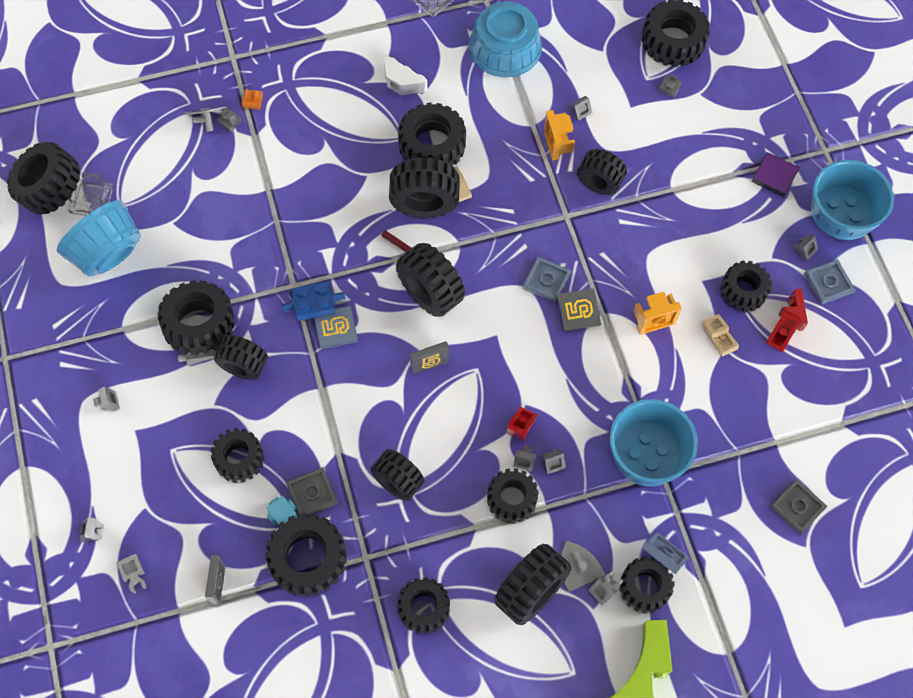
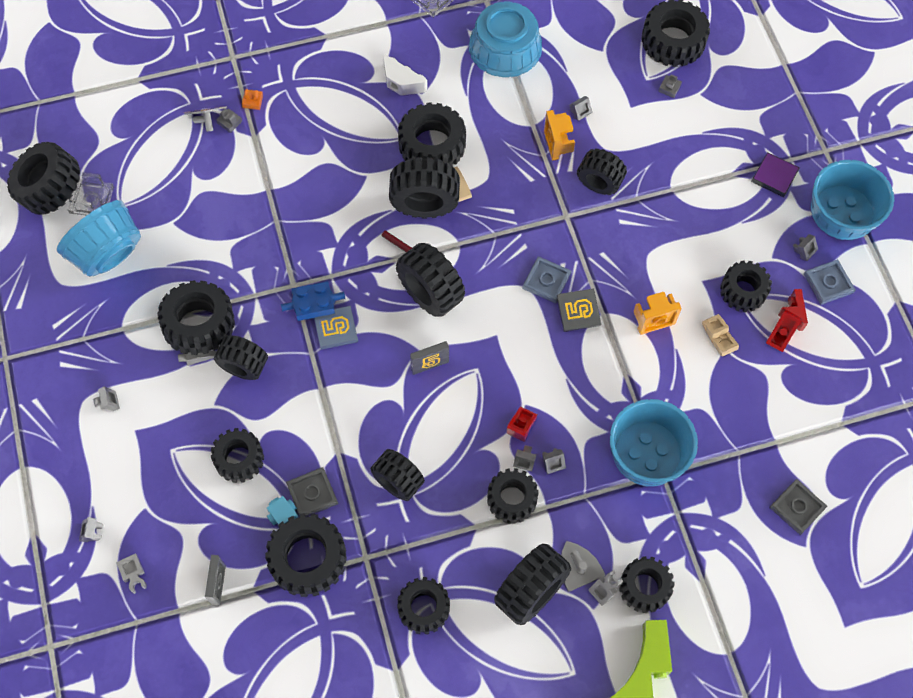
sand blue tile [642,532,689,575] -> none

